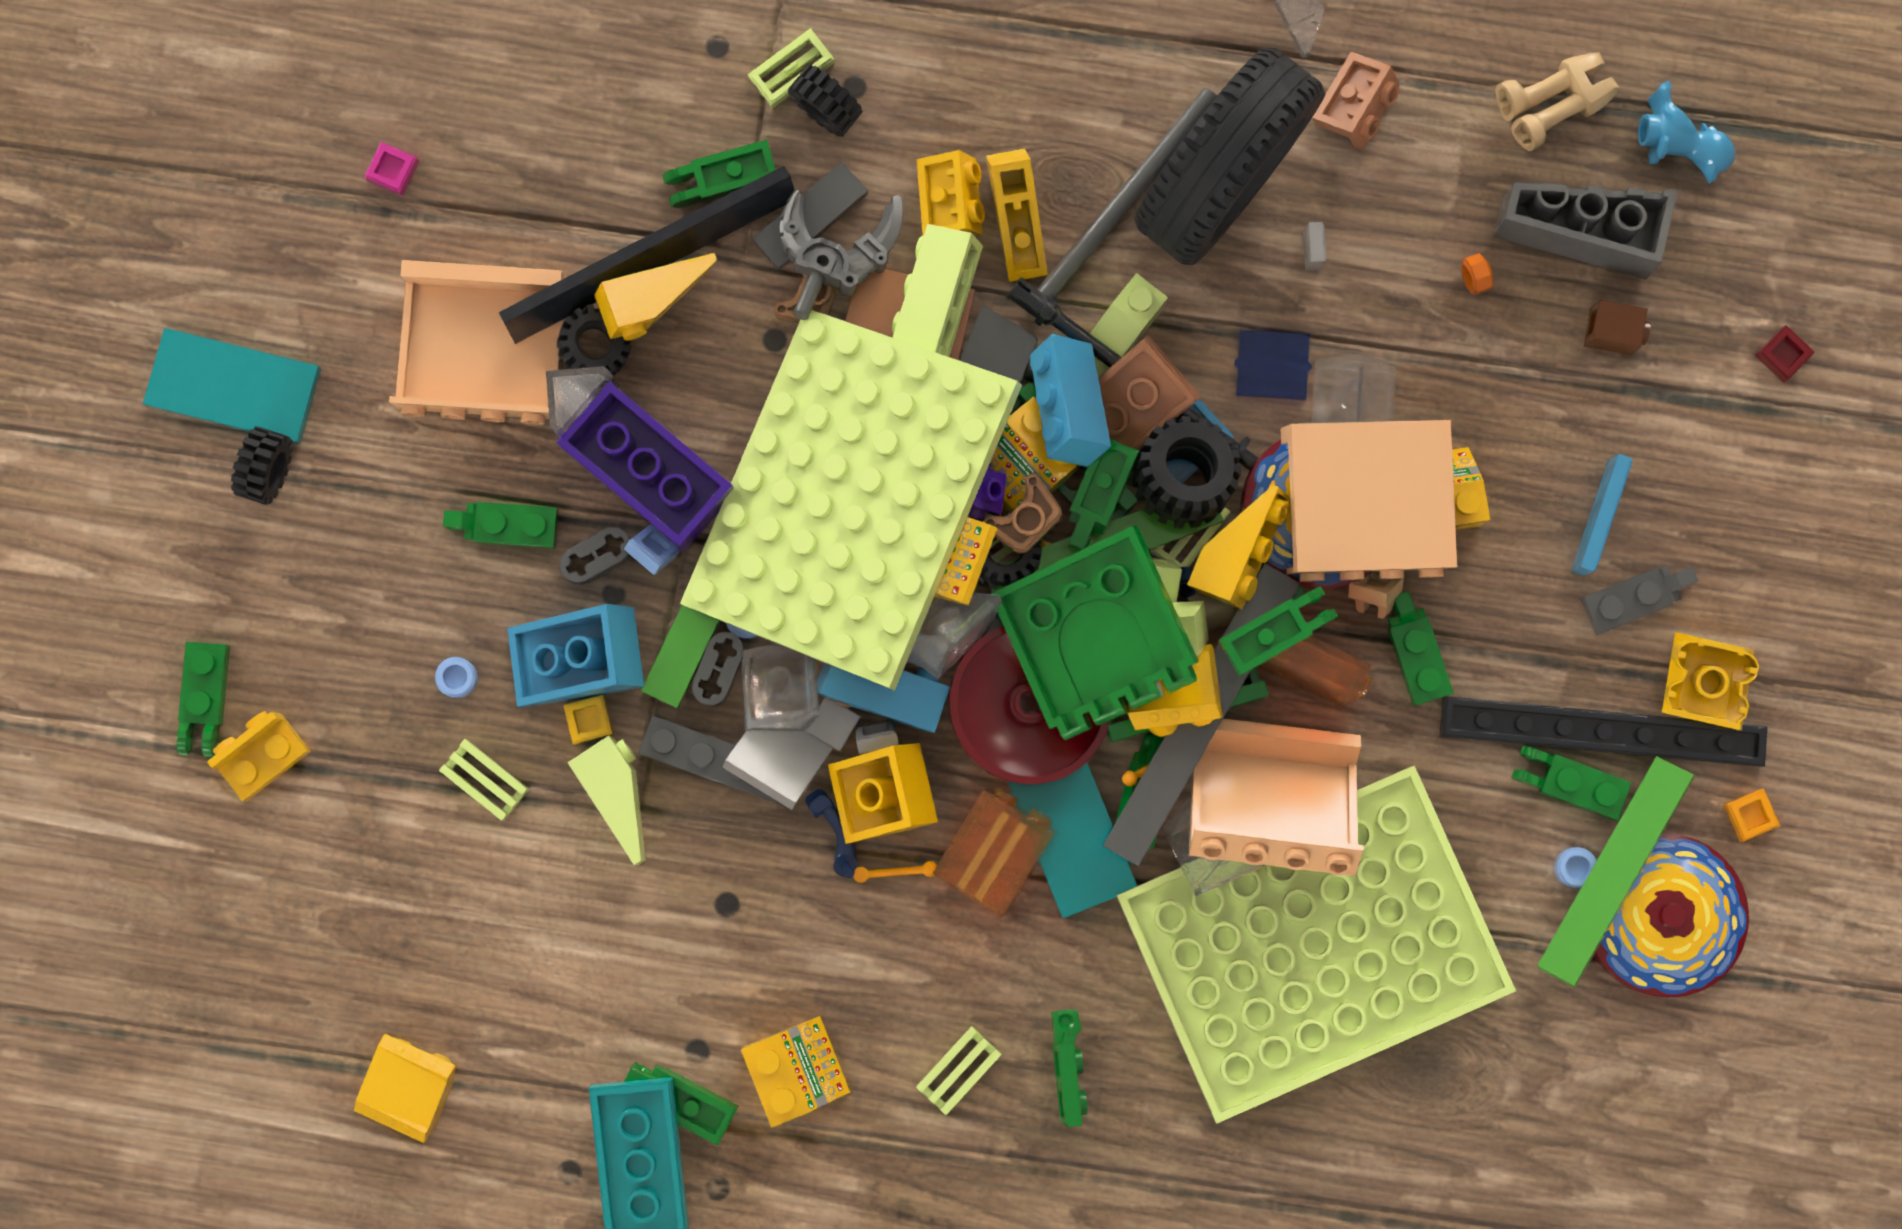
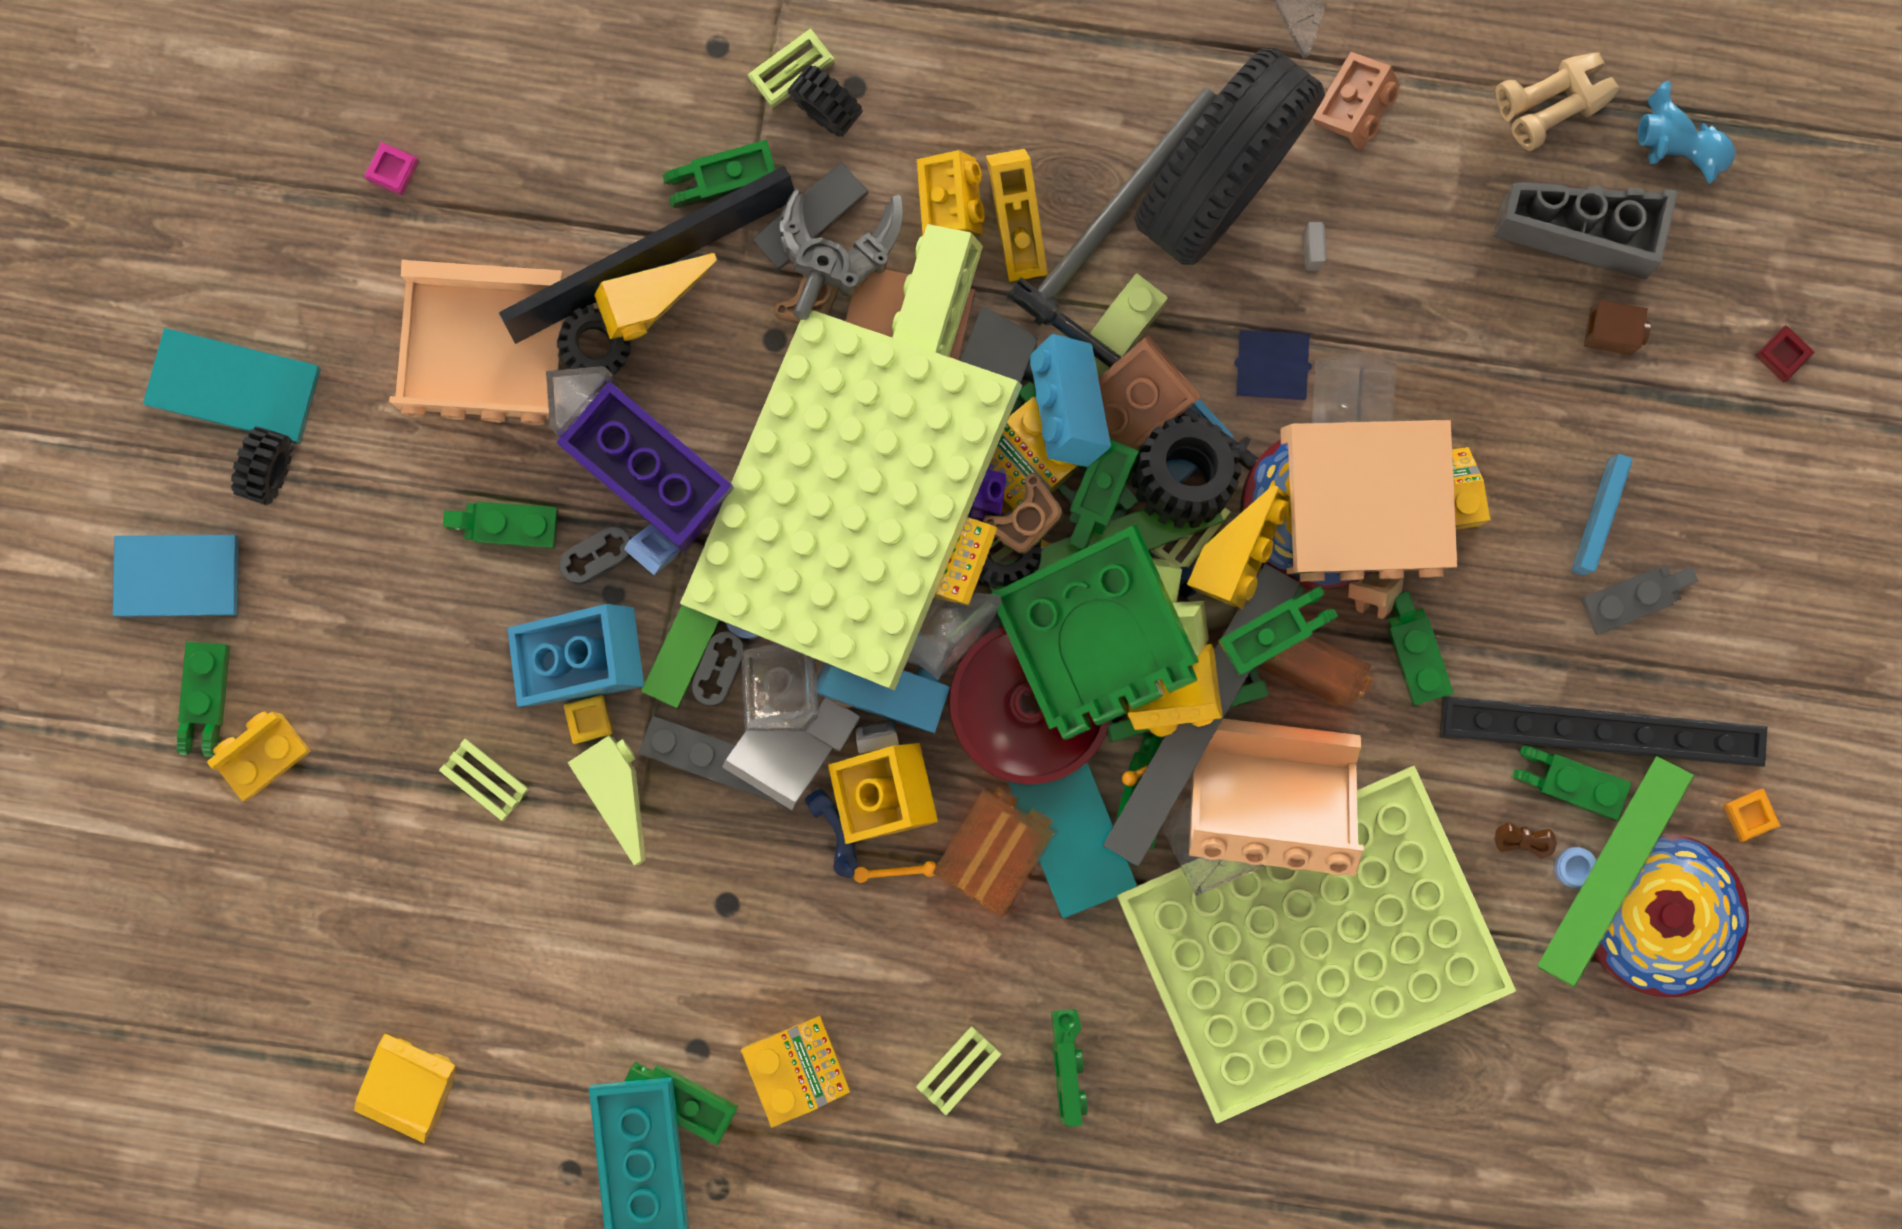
light blue tile [435,657,478,698] -> none
orange tile [1460,253,1494,296] -> none
yellow slope [1662,632,1759,731] -> none
none -> dark azure tile [113,535,239,617]
none -> reddish brown piece [1494,822,1557,858]

